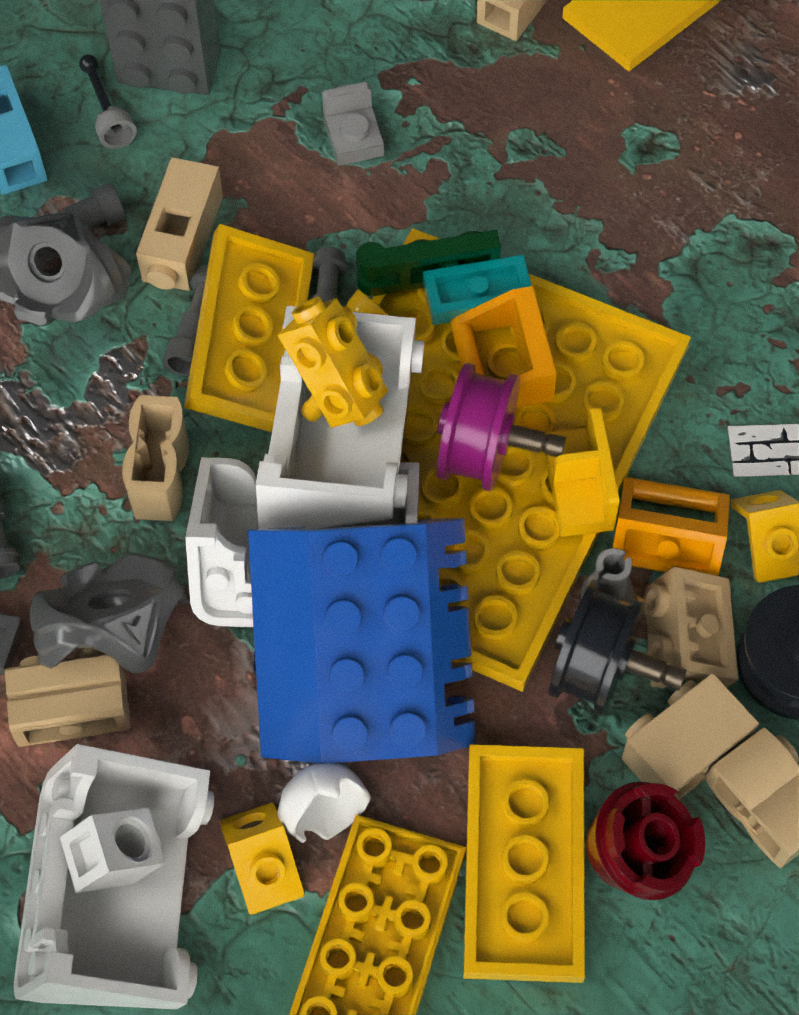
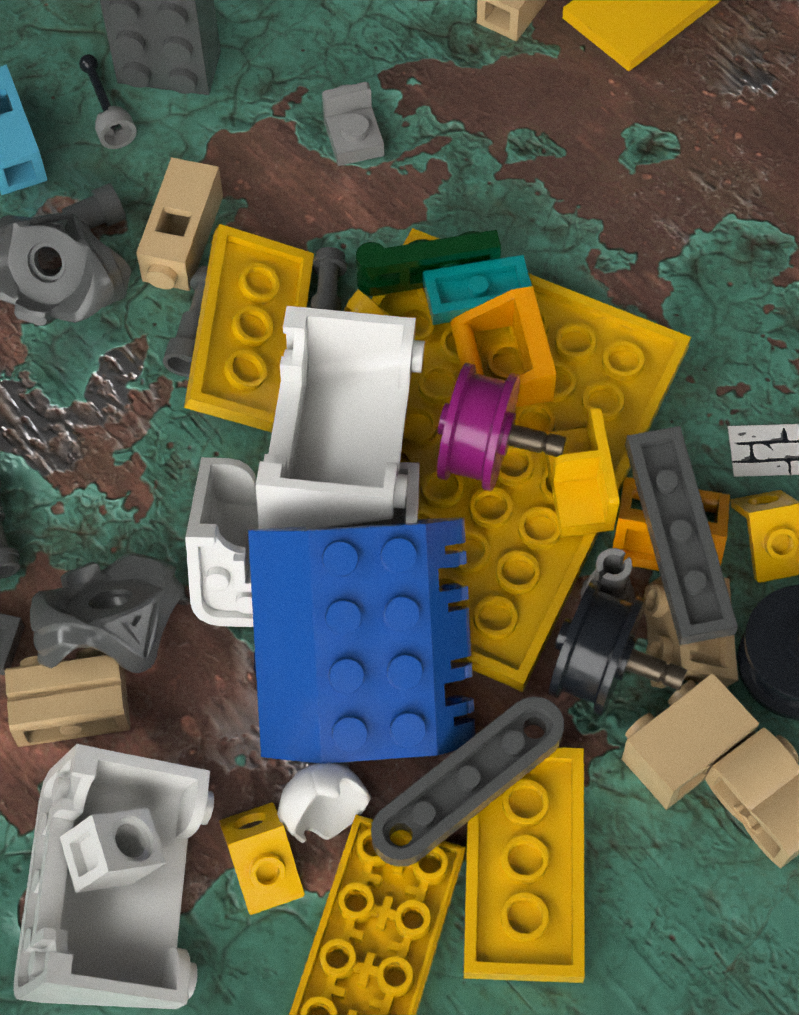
tan brick [122,395,189,521] -> none
yellow brick [278,297,389,428] -> none
dark red cone [586,782,706,900] -> none
none -> dark grey plate [371,697,564,867]
none -> dark grey plate [625,426,738,645]

